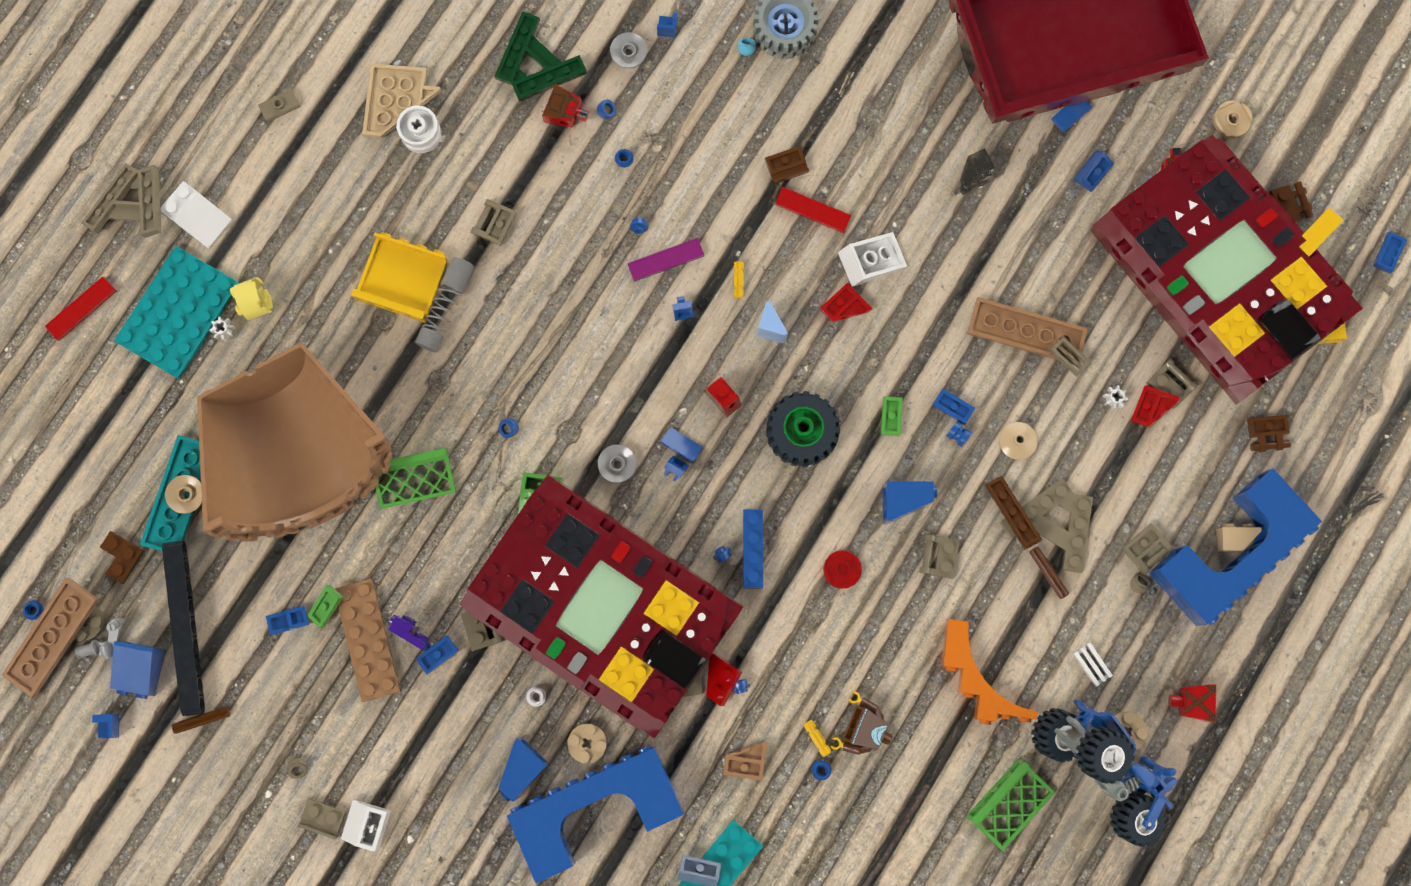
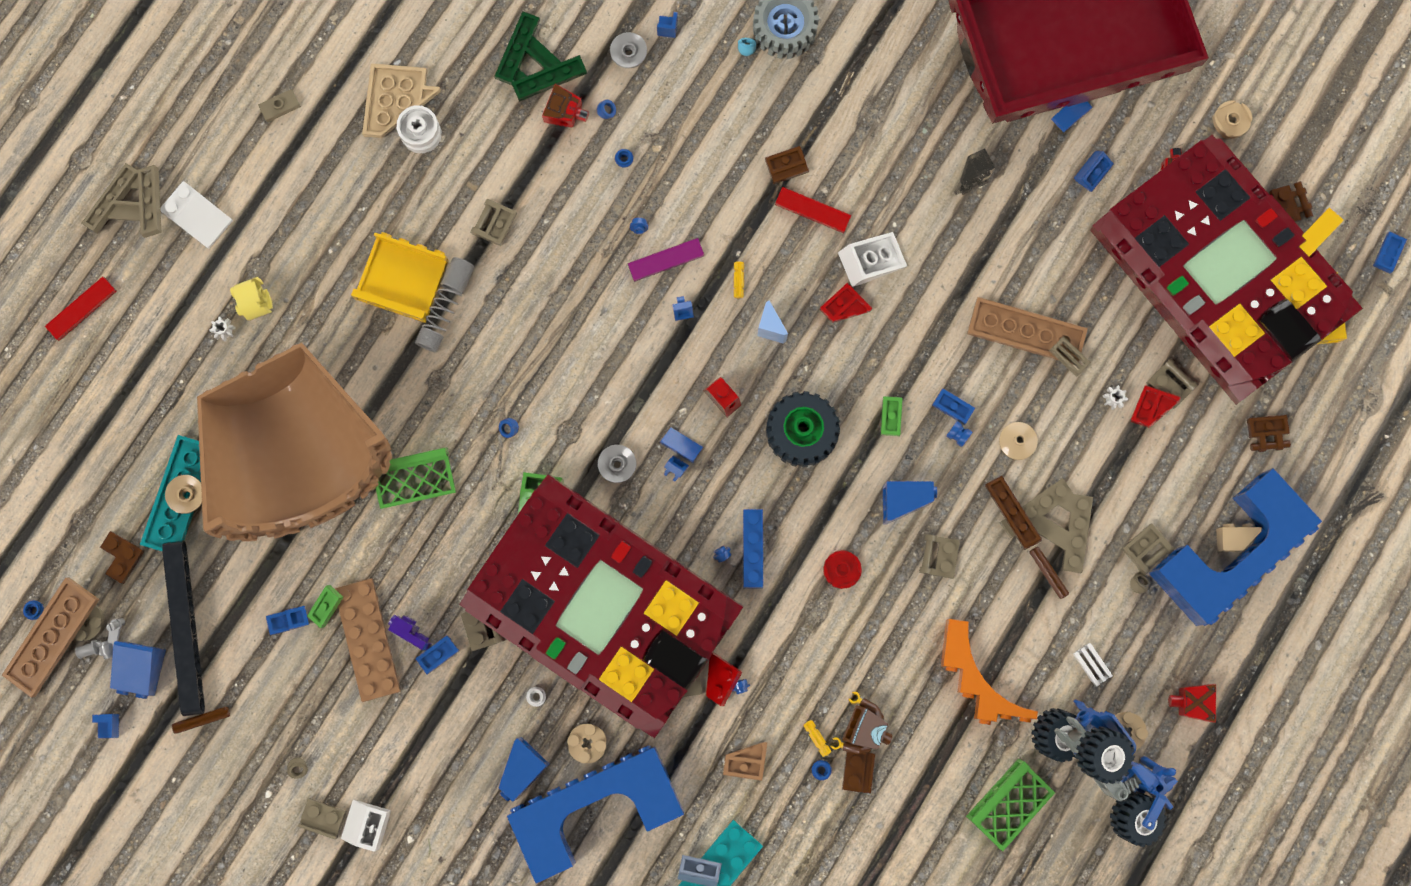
teal plate [114,246,239,380] -> none
none -> reddish brown plate [842,752,875,794]

